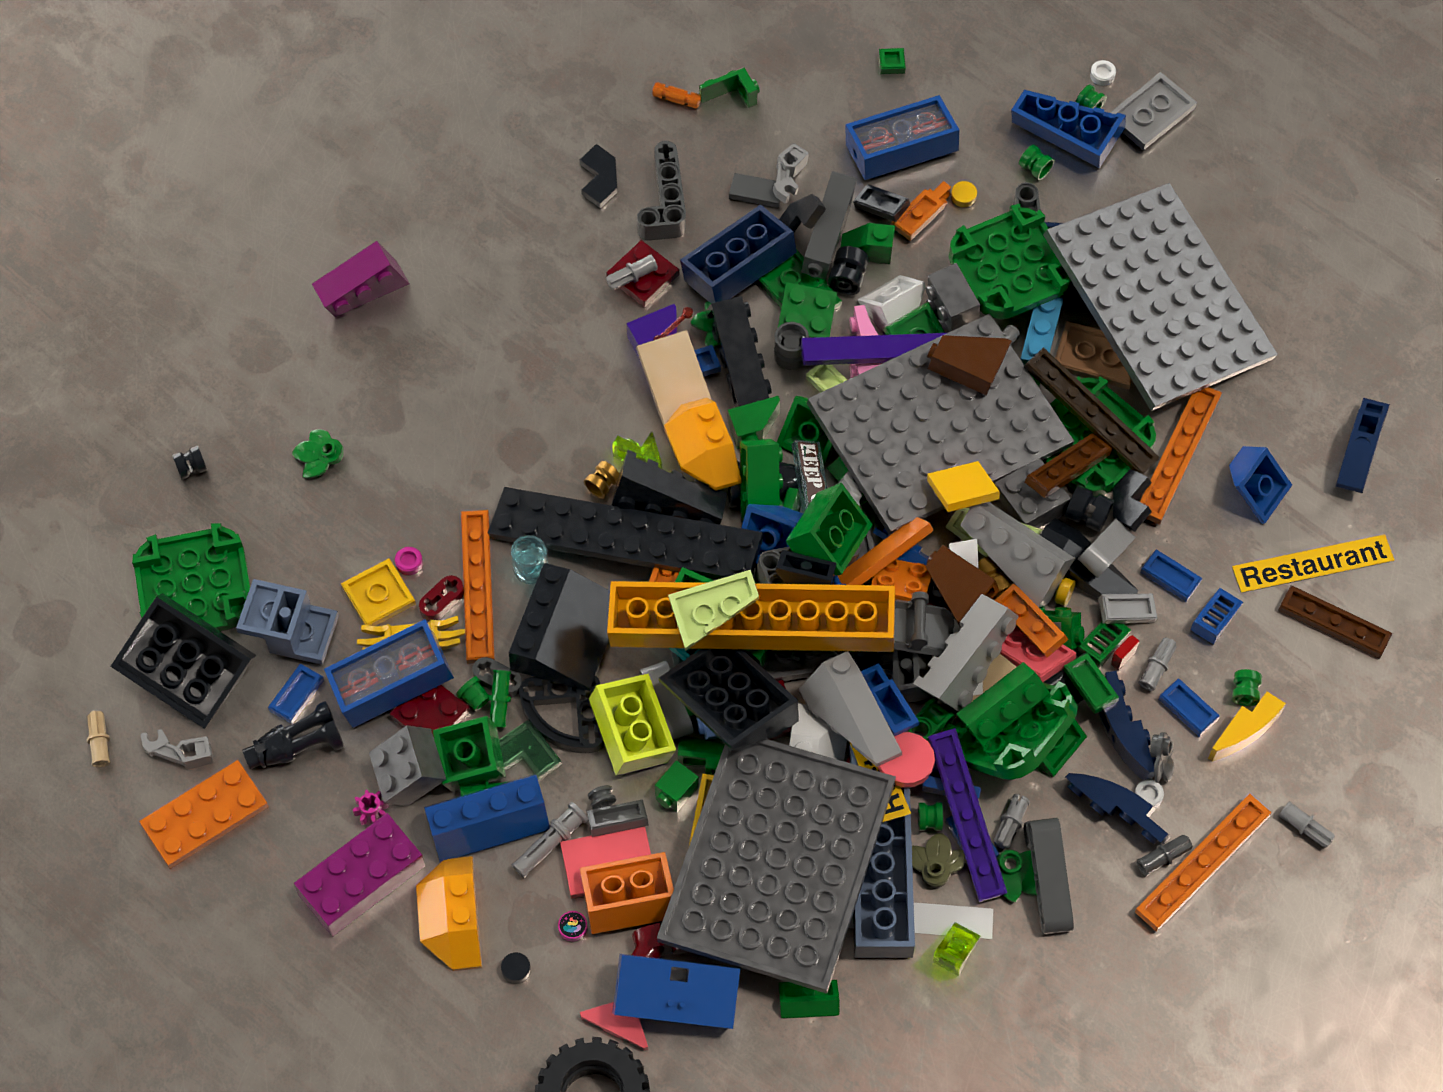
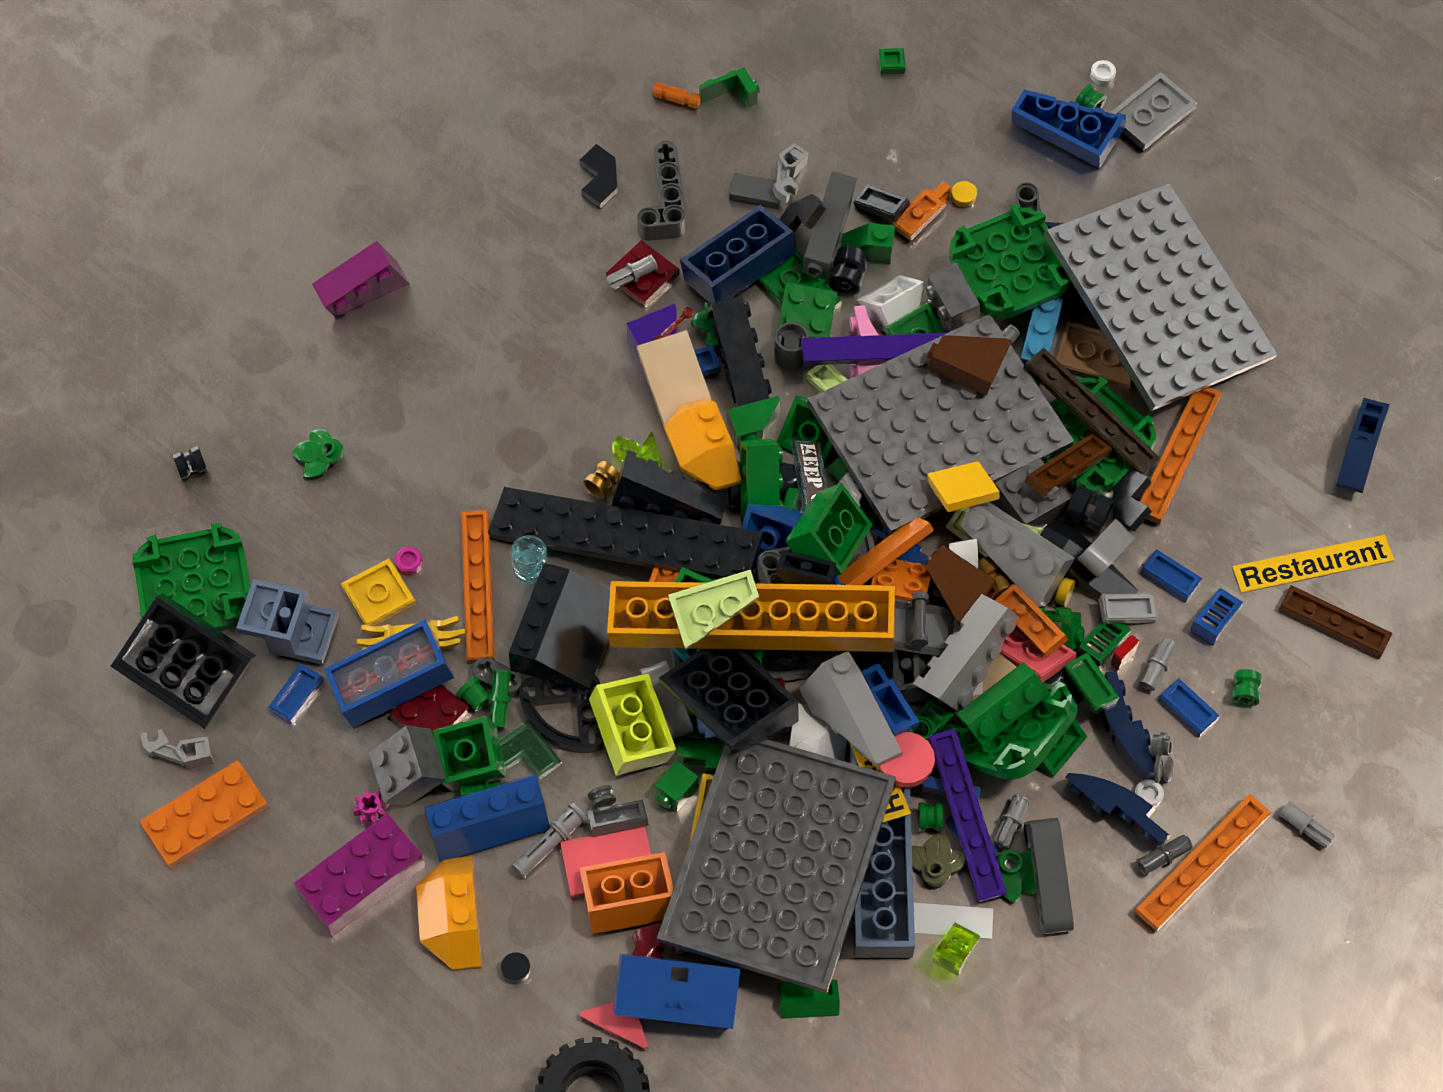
tan axle [87,711,111,768] -> none
black piece [242,701,345,769] -> none
dark red beam [419,575,464,621] -> none
tile [558,911,588,942] -> none
blue brick [845,95,960,180] -> none
green wheel [1019,144,1055,180] -> none
yellow slope [1208,691,1286,762] -> none
blue slope [1229,446,1292,524] -> none

